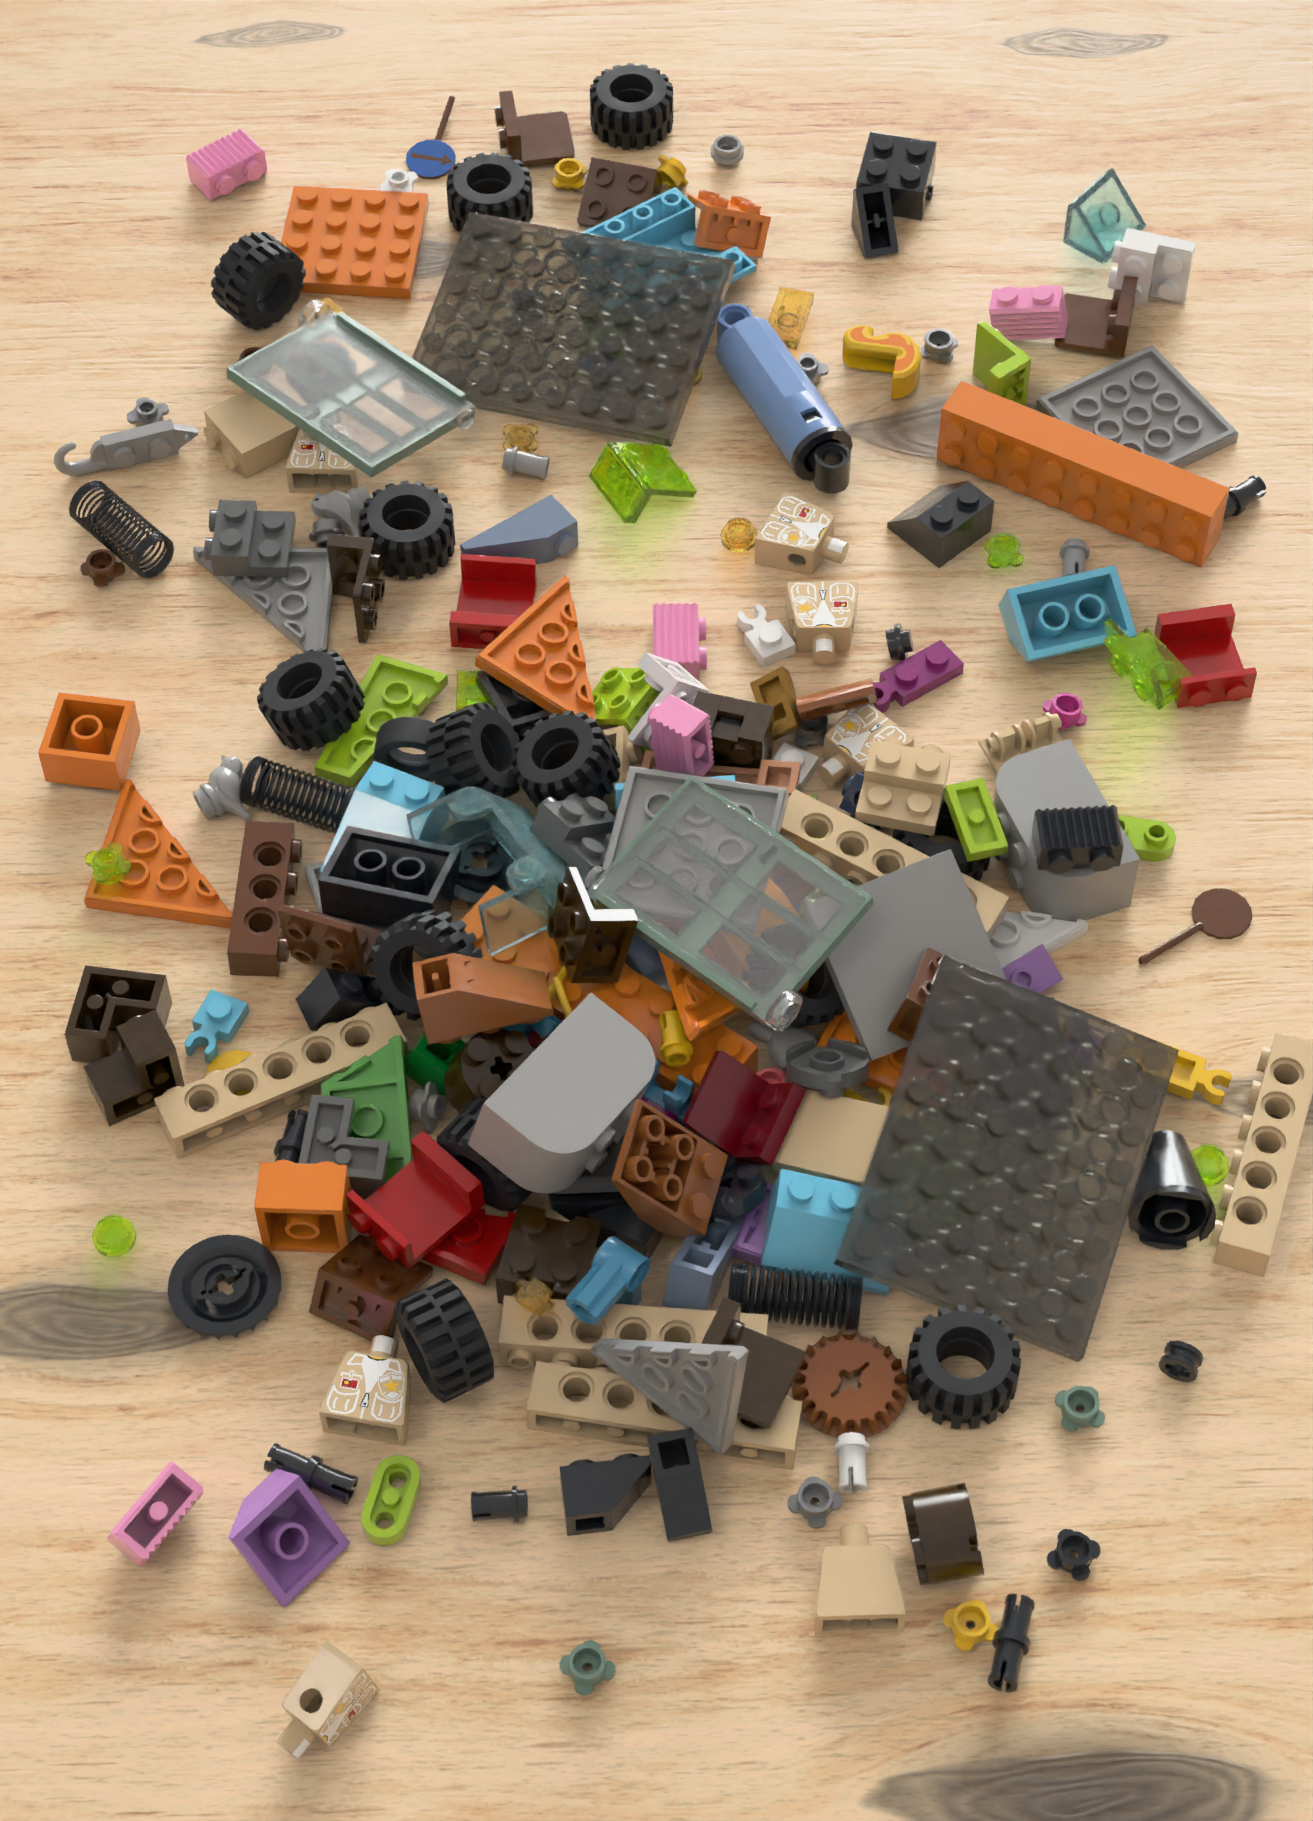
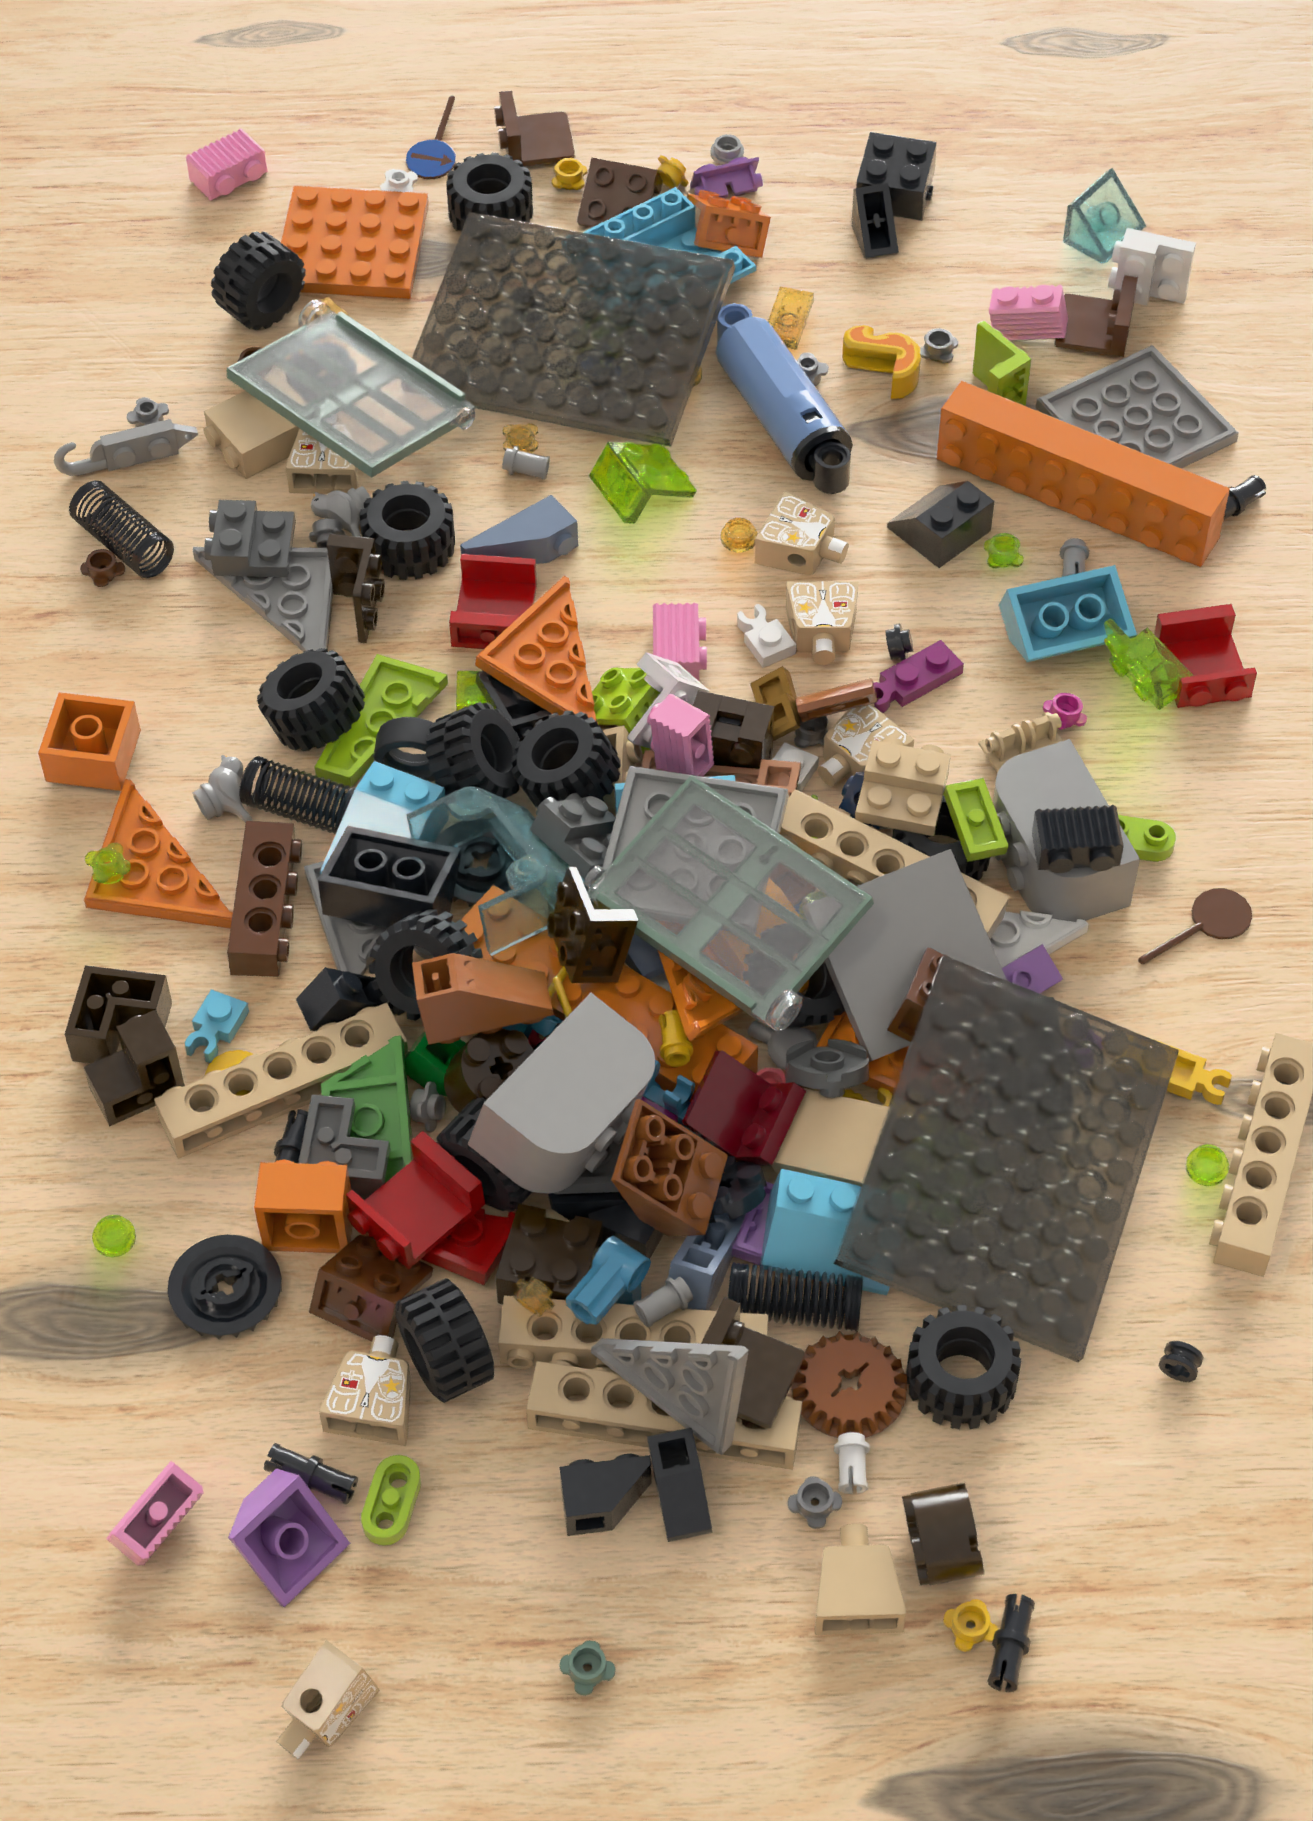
reddish brown bracket [278,905,383,976] -> none
black pin [471,1485,528,1523] -> none
black tyre [590,63,673,150] -> none
black plate [1047,1529,1101,1581] -> none
sand green plate [1055,1386,1105,1432] -> none
black cone [1128,1130,1216,1250] -> none
none -> light grey pin [633,1277,693,1328]
none -> medium lavender hinge [690,157,763,198]

